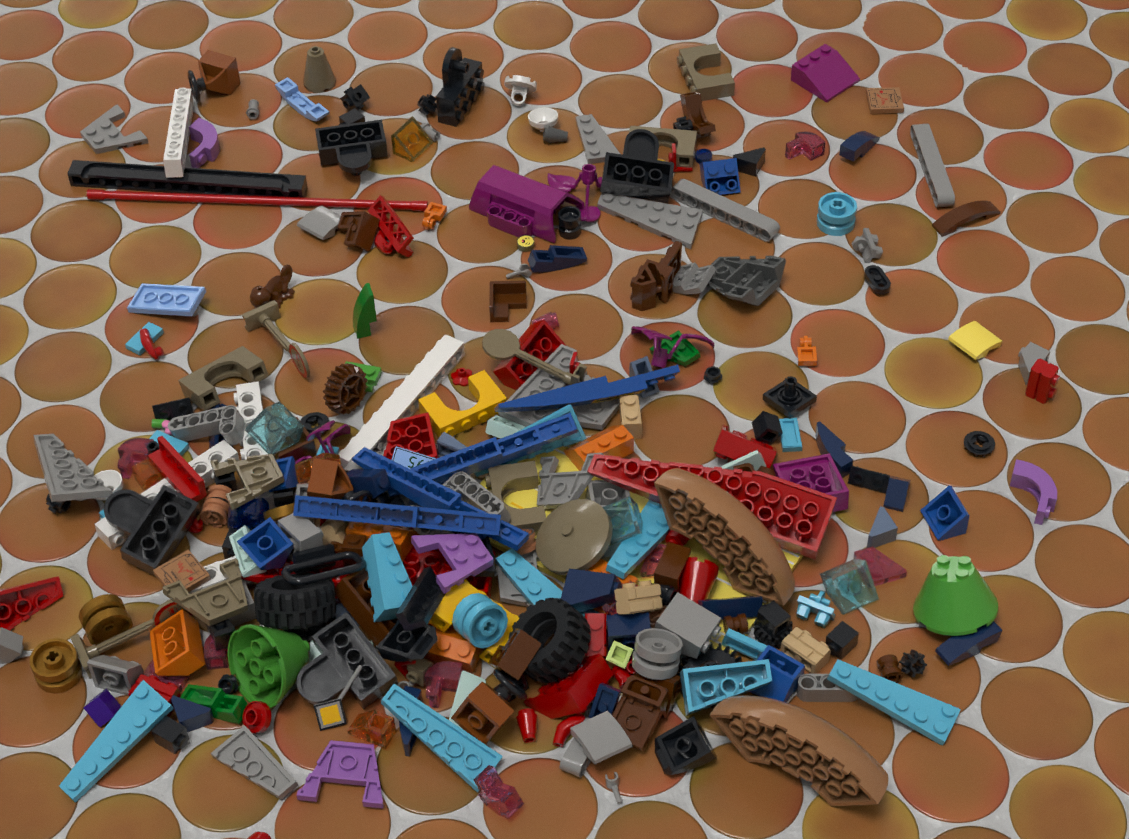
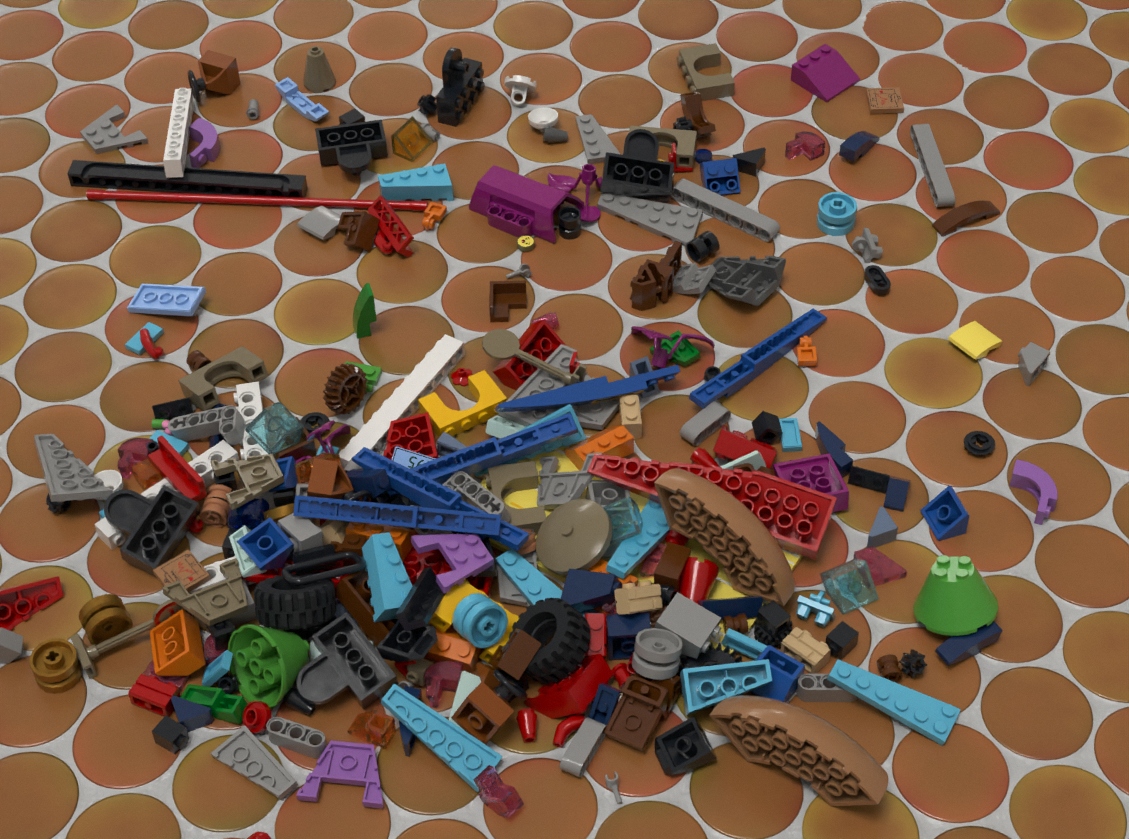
medium azure wing [59,680,174,803] -> none
dark purple panel [83,688,122,727] -> none
light grey slope [87,655,144,696] -> none
dark tan piece [242,300,310,378] -> none
reddish brown animal [250,264,295,309] -> none
piece [314,665,362,731] -> none
black brick [340,84,370,111] -> none
dark blue slope [528,245,587,272] -> none
light grey slope [570,711,632,764] -> none
yellowish green slope [605,640,633,669] -> none
black plate [763,376,817,418] -> none
red brick [1025,359,1060,404] -> none
none -> reddish brown wheel [186,350,212,371]
none -> medium azure tile [202,650,233,687]
none -> light grey beam [266,717,327,759]
none -> black cone [283,687,317,716]
none -> medium azure wedge [378,163,453,201]
none -> dark orange slope [476,663,500,688]
none -> light grey beam [679,401,731,446]
none -> black wheel [686,231,720,262]
none -> blue slope [689,308,827,409]
none -> red cone [690,447,720,468]

